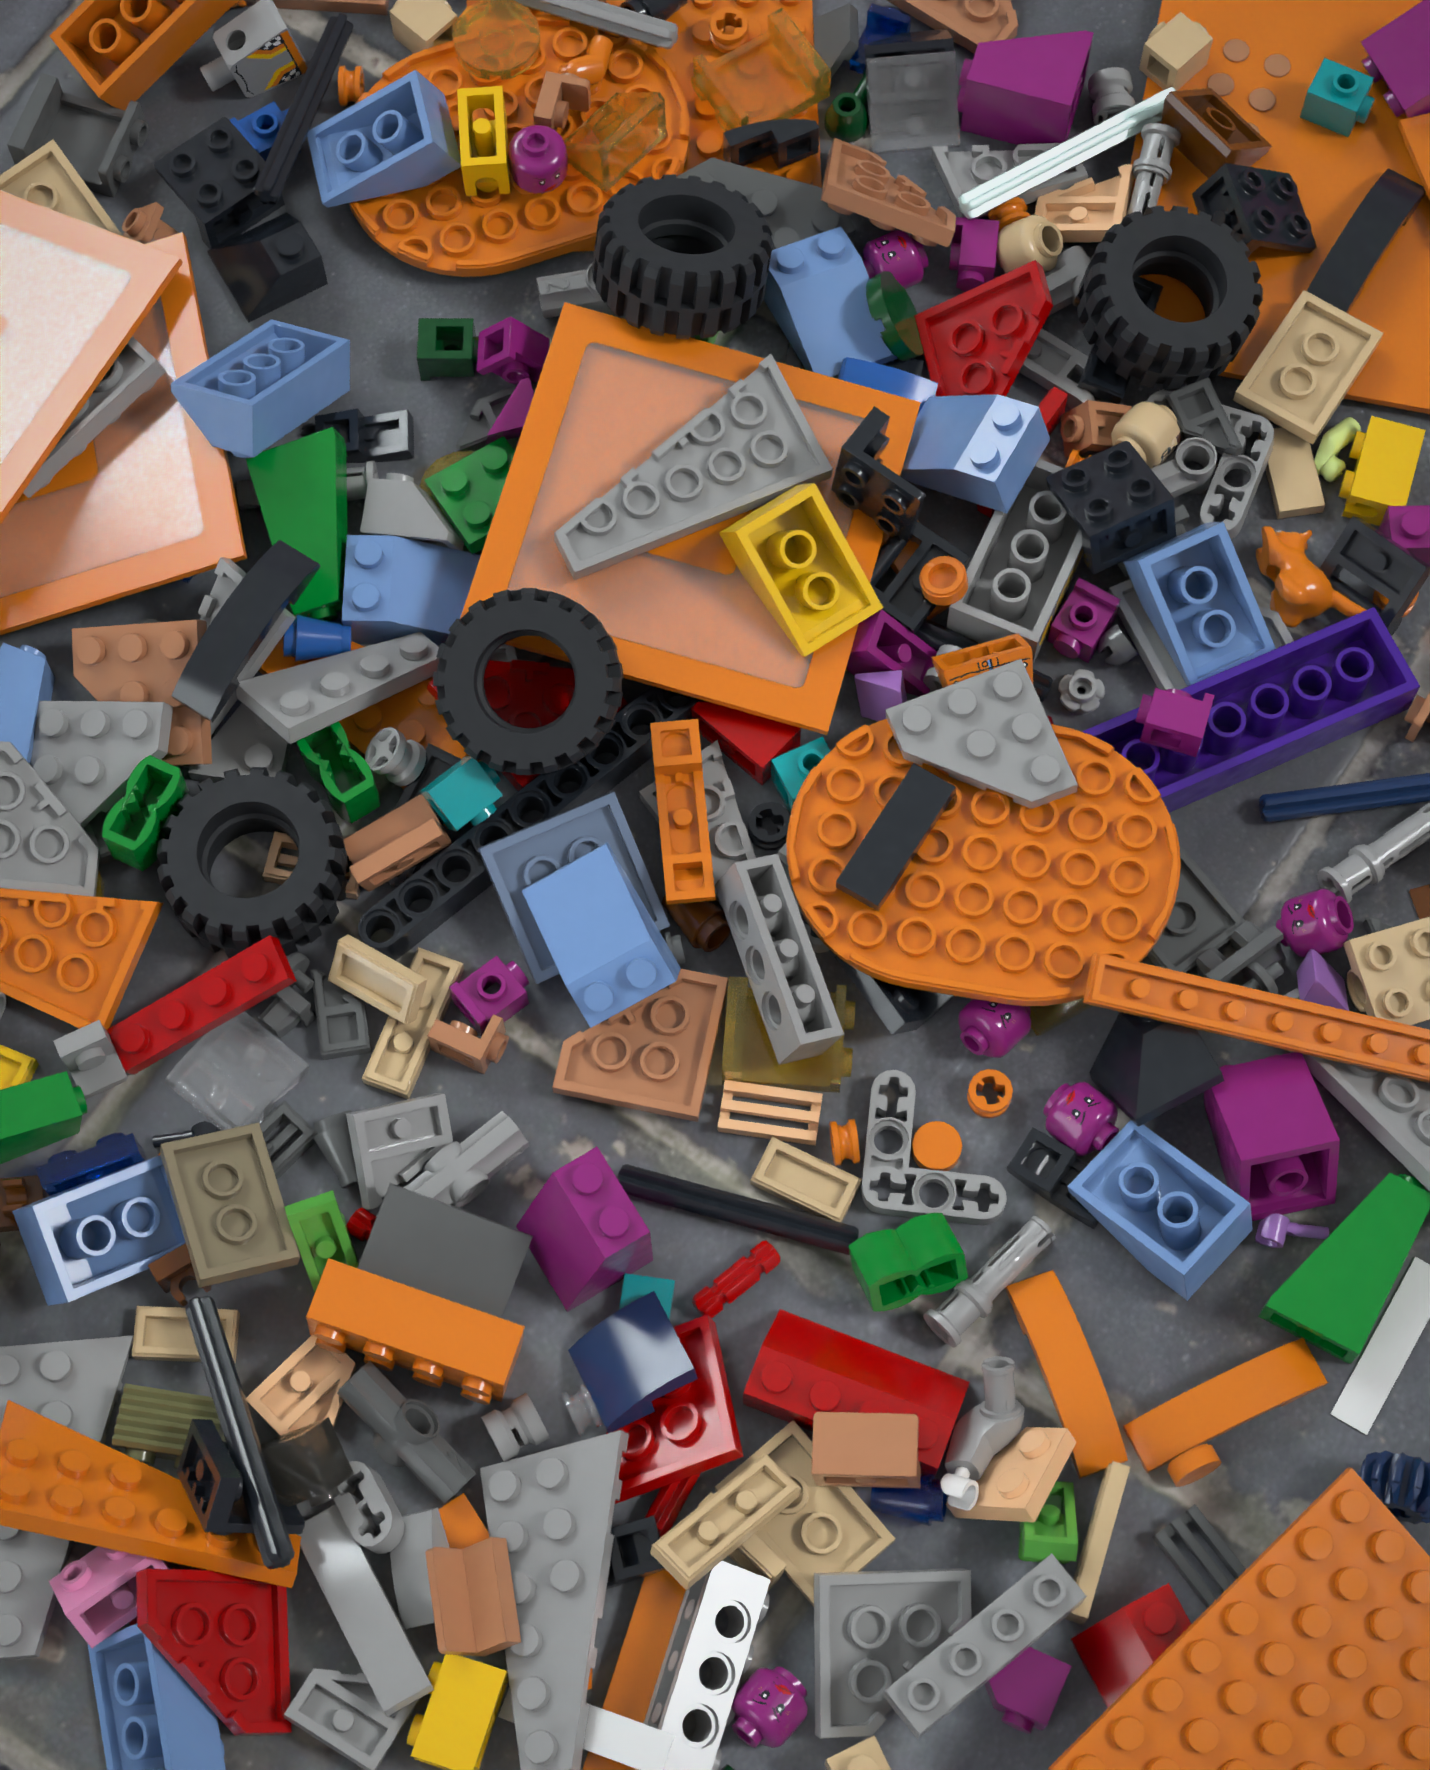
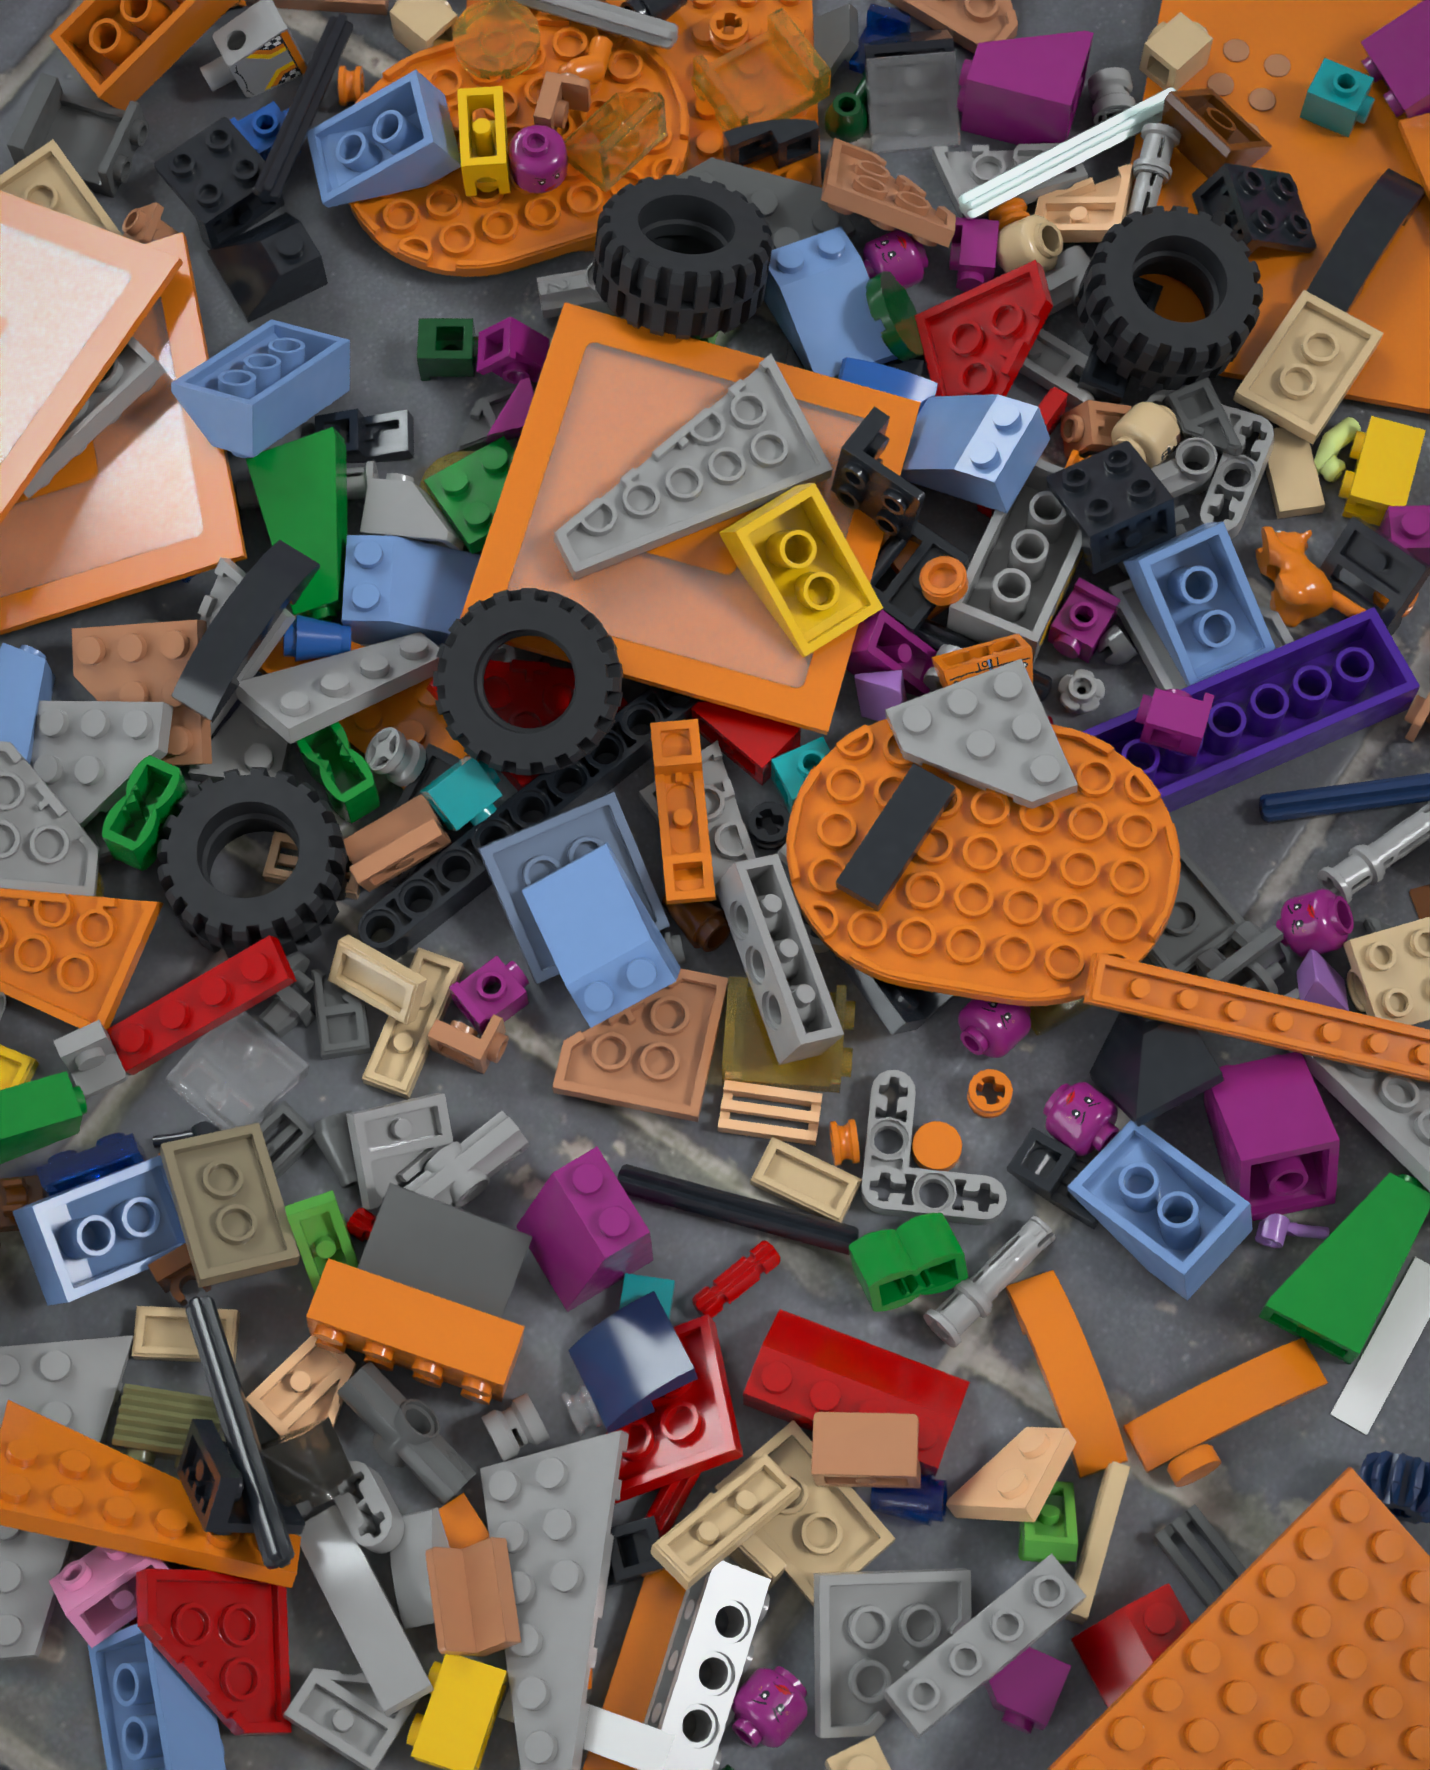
light grey arm [941,1356,1025,1511] -> none

